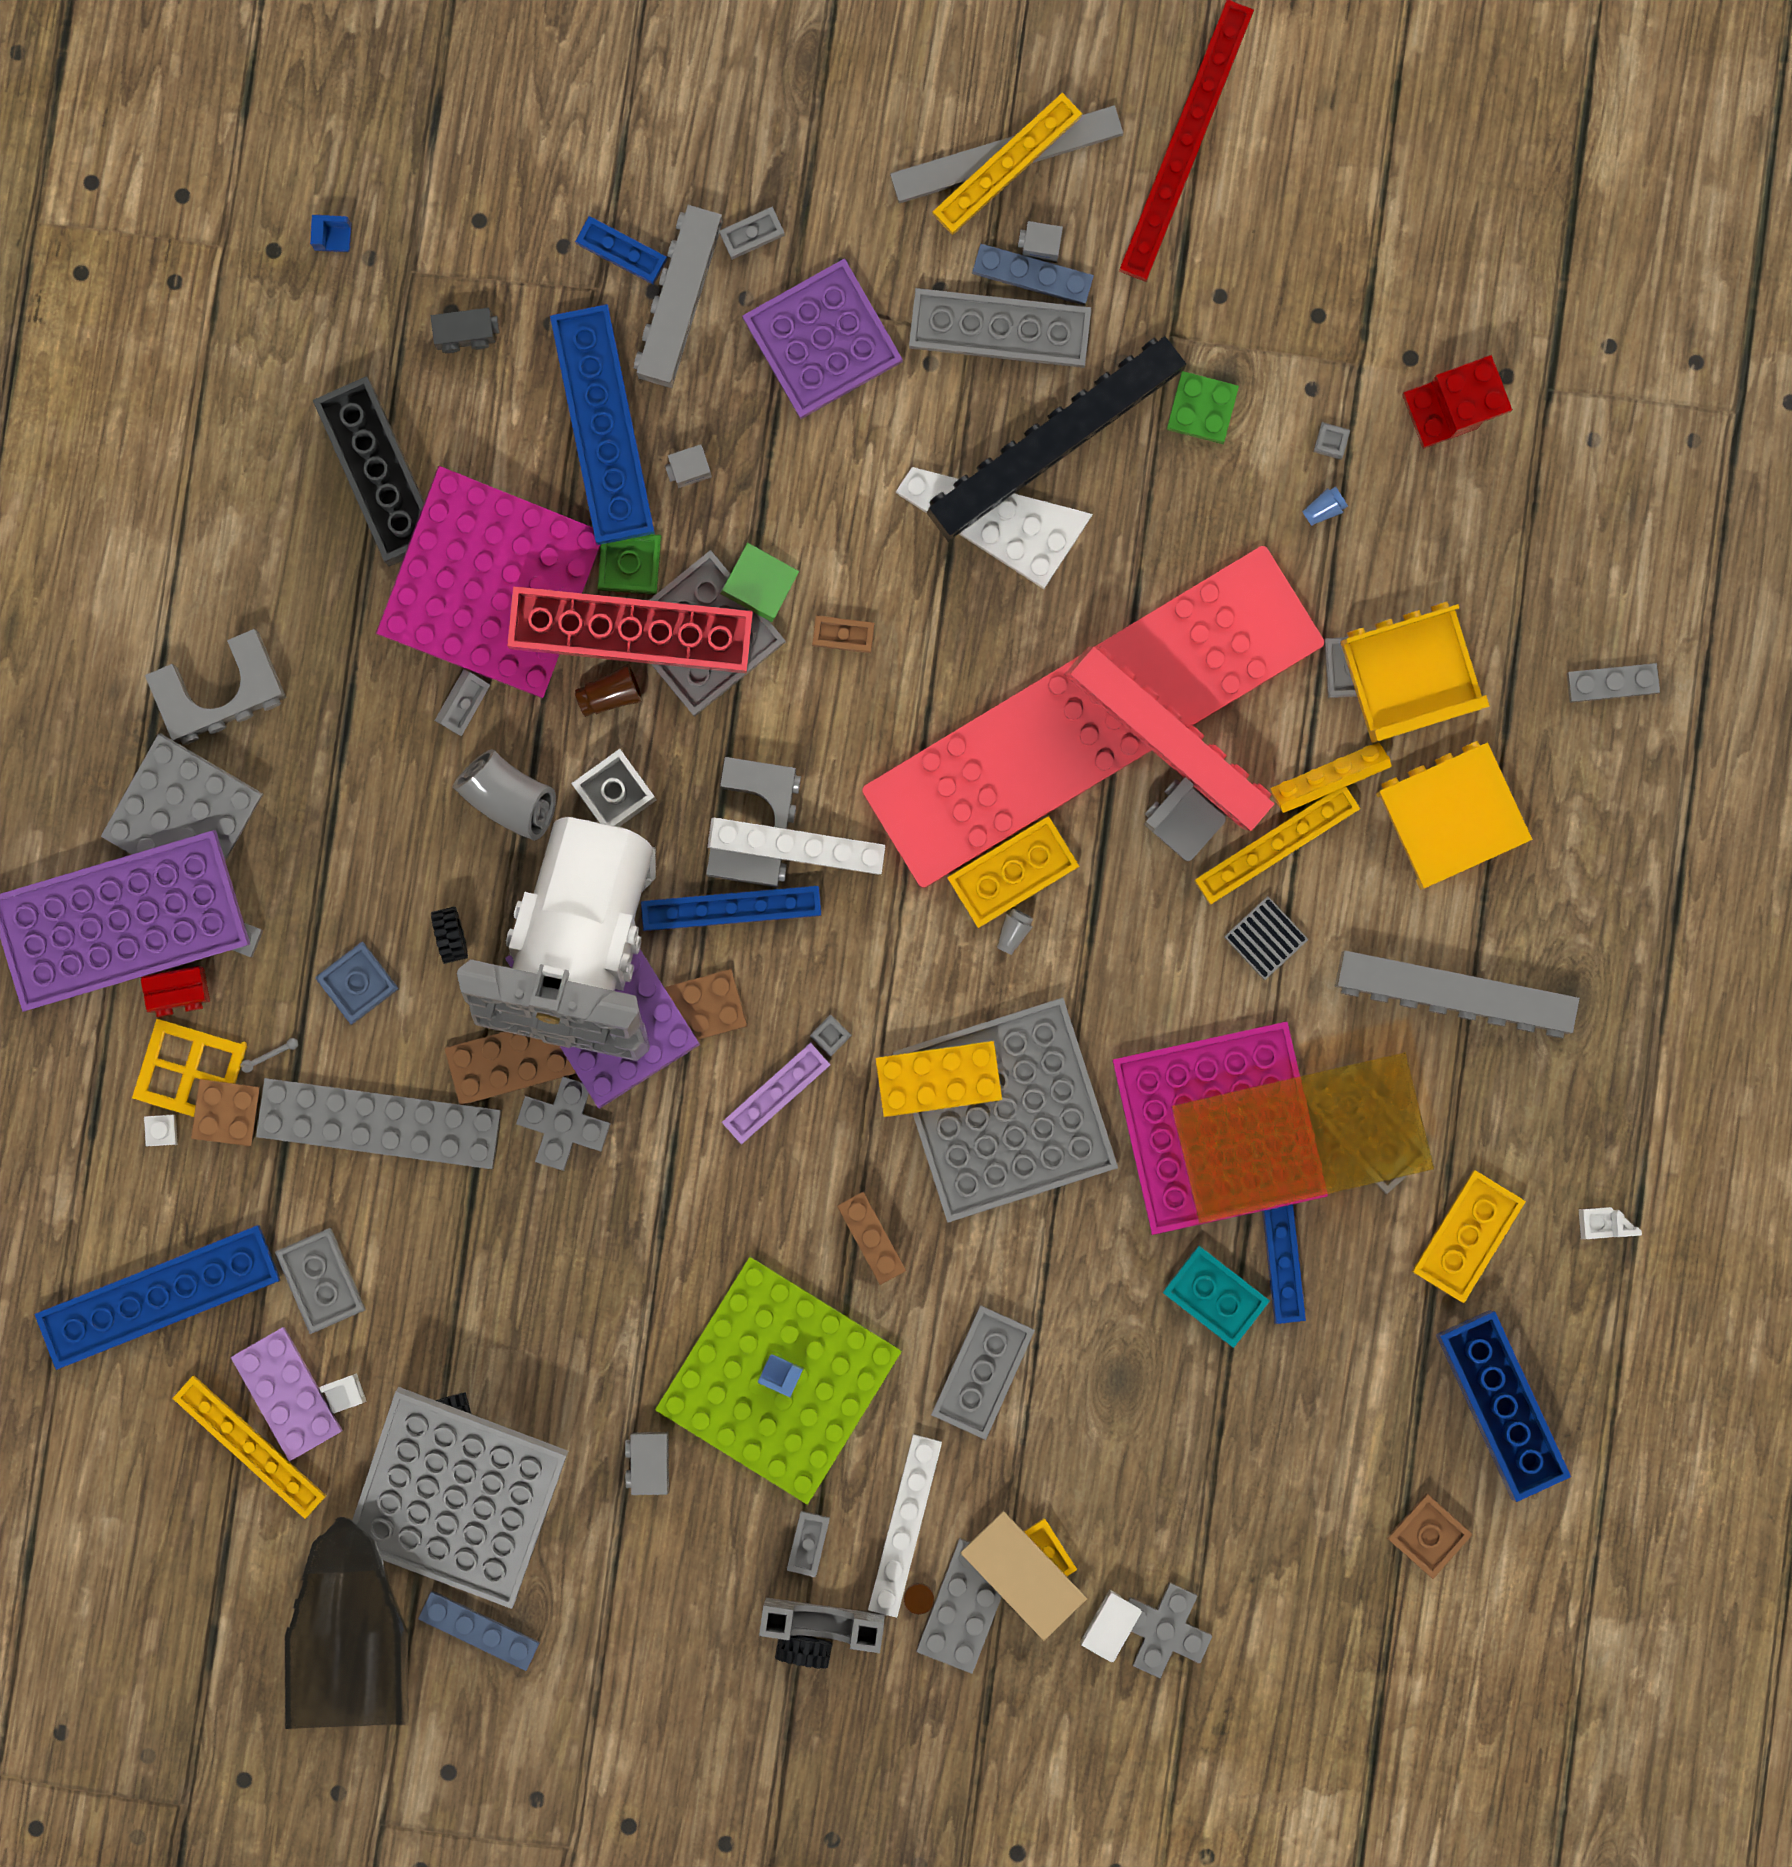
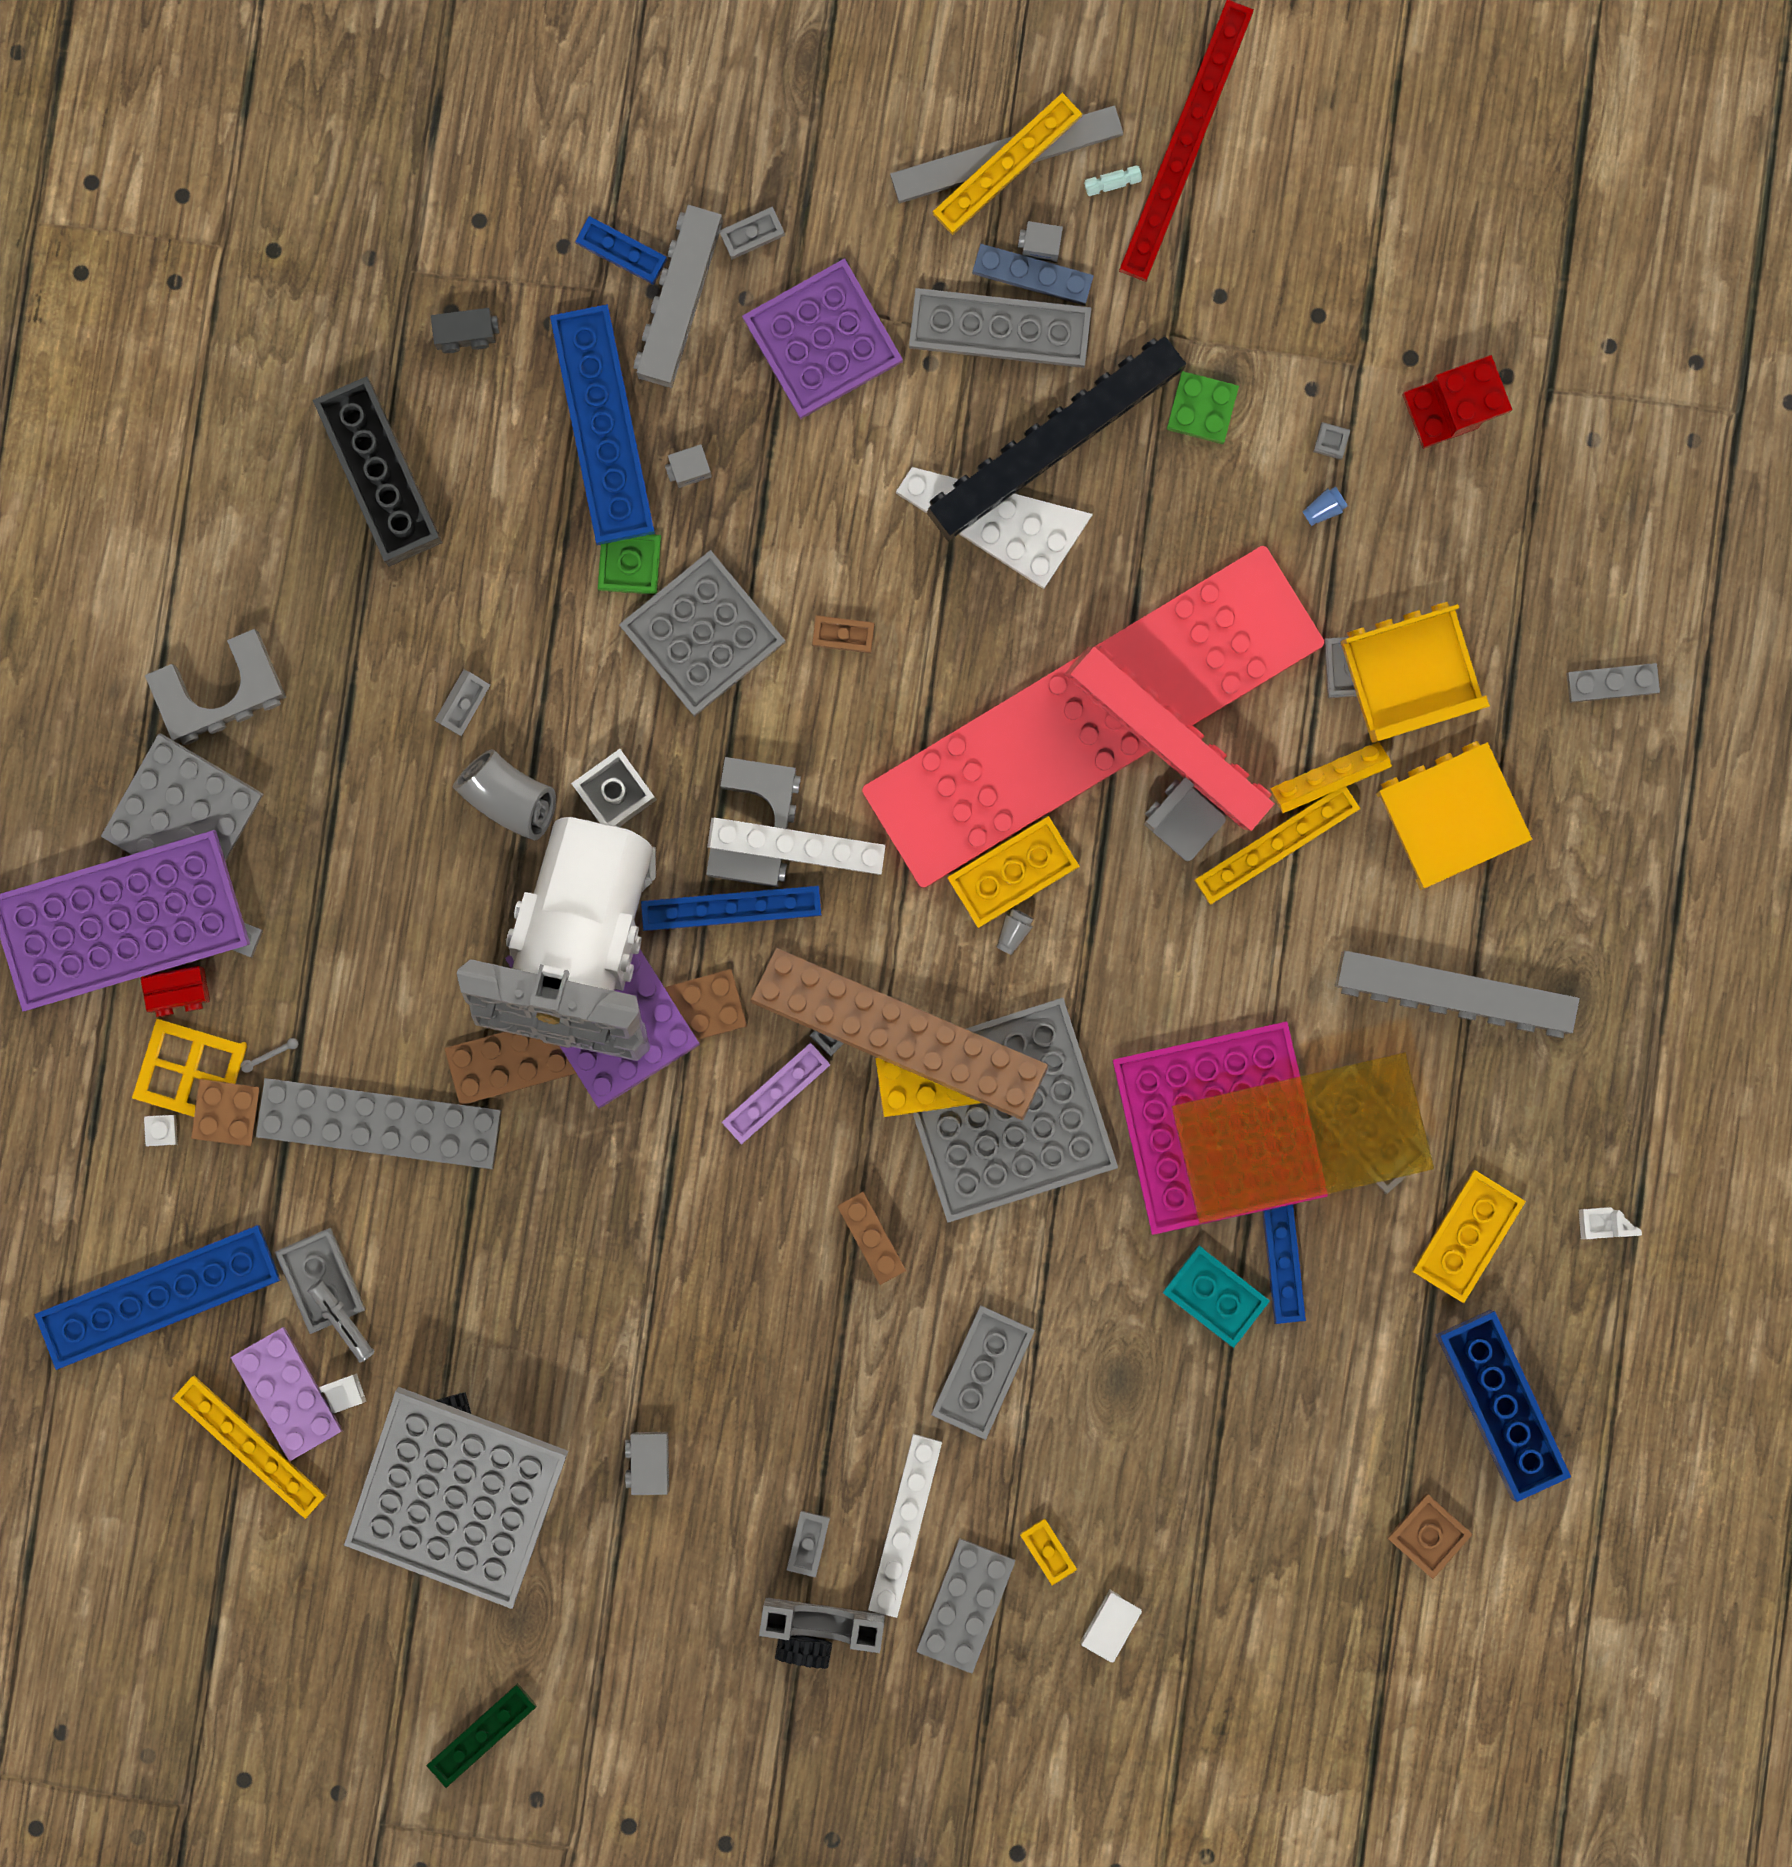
clear smoke windscreen [285,1517,409,1729] -> none
blue panel [310,215,351,252] -> none
sand blue tile [315,942,399,1025] -> none
dark pink plate [375,466,600,698] -> none
sand blue plate [418,1591,540,1671] -> none
black tyre [431,906,468,964] -> none
coral brick [507,586,753,673] -> none
light grey plate [516,1077,611,1171] -> none
reddish brown plant [575,664,643,717] -> none
lime plate [655,1257,902,1505] -> none
bright green tile [720,542,799,622] -> none
medium blue panel [758,1354,803,1397] -> none
reddish brown tile [904,1583,934,1615] -> none
tan tile [960,1510,1087,1641] -> none
light grey plate [1128,1582,1212,1678] -> none
tile [1224,896,1308,980] -> none
none -> light grey pin [307,1279,374,1363]
none -> dark green plate [426,1683,537,1788]
none -> medium nougat plate [751,948,1048,1120]
none -> light aqua axle [1084,166,1142,196]

